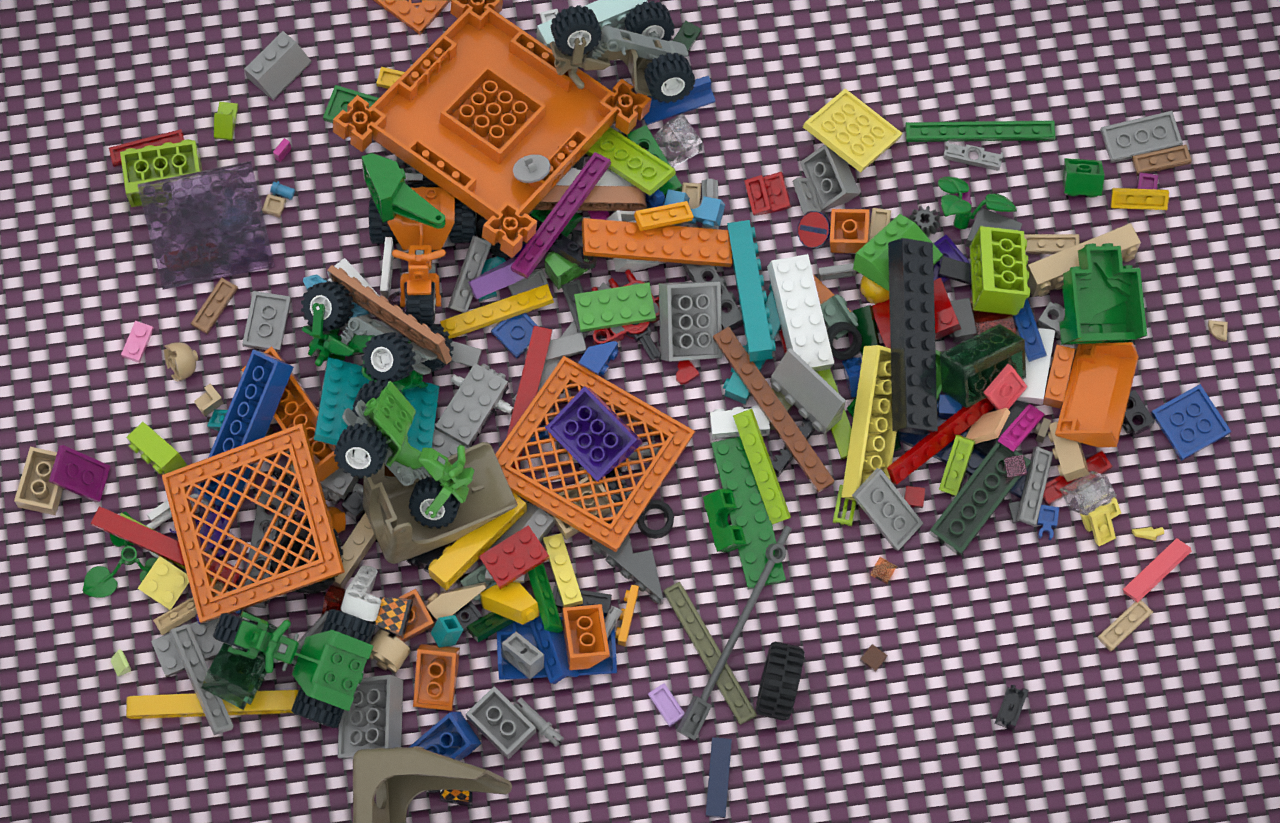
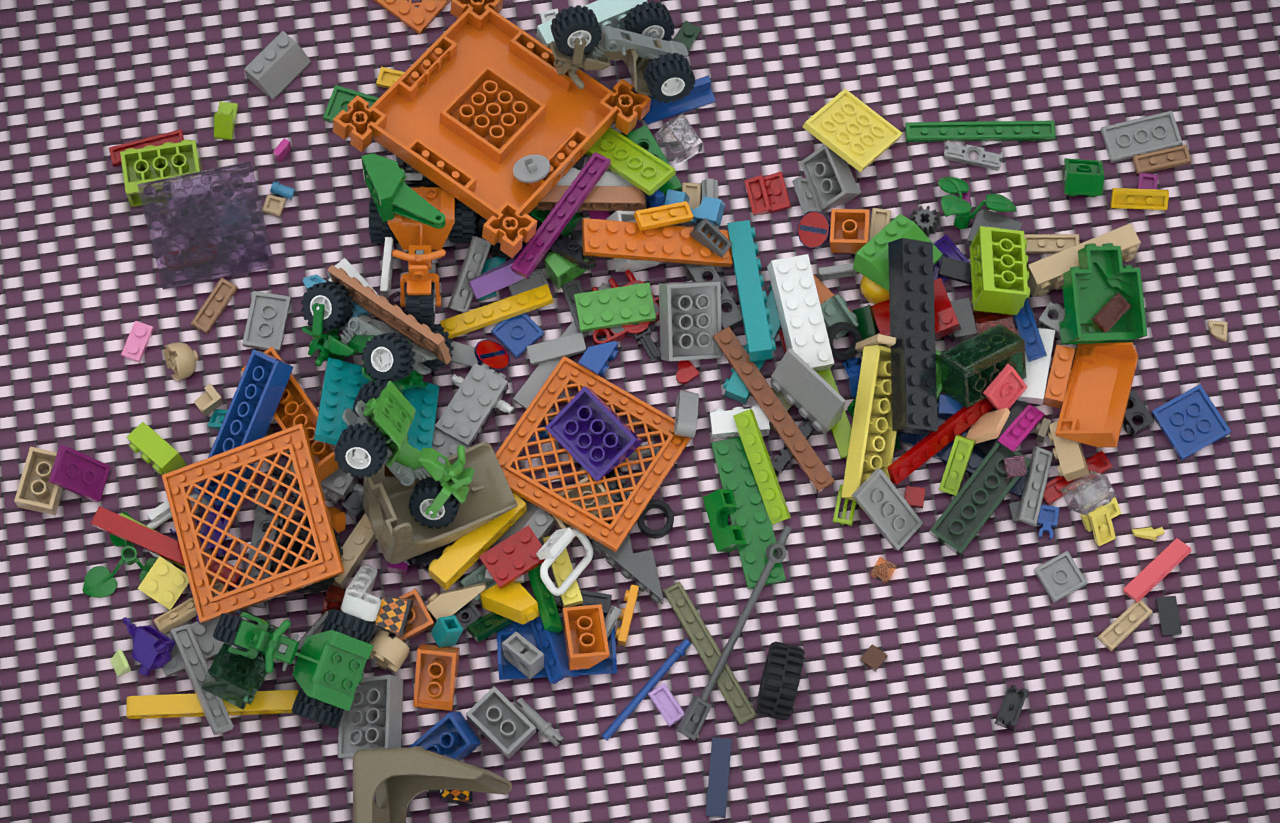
red tile [506,326,553,469] -> none
none -> dark purple torso [122,617,176,676]
none -> magenta tile [387,562,409,575]
none -> red piece [474,340,510,371]
none -> white bar [536,527,594,596]
none -> blue bar [601,639,691,741]
none -> light grey beam [674,390,699,439]
none -> dark grey slope [690,218,732,257]
none -> tan tile [855,334,896,352]
none -> light grey tile [1034,551,1088,603]
none -> clear red tile [1091,292,1131,333]
none -> black tile [1155,596,1182,637]

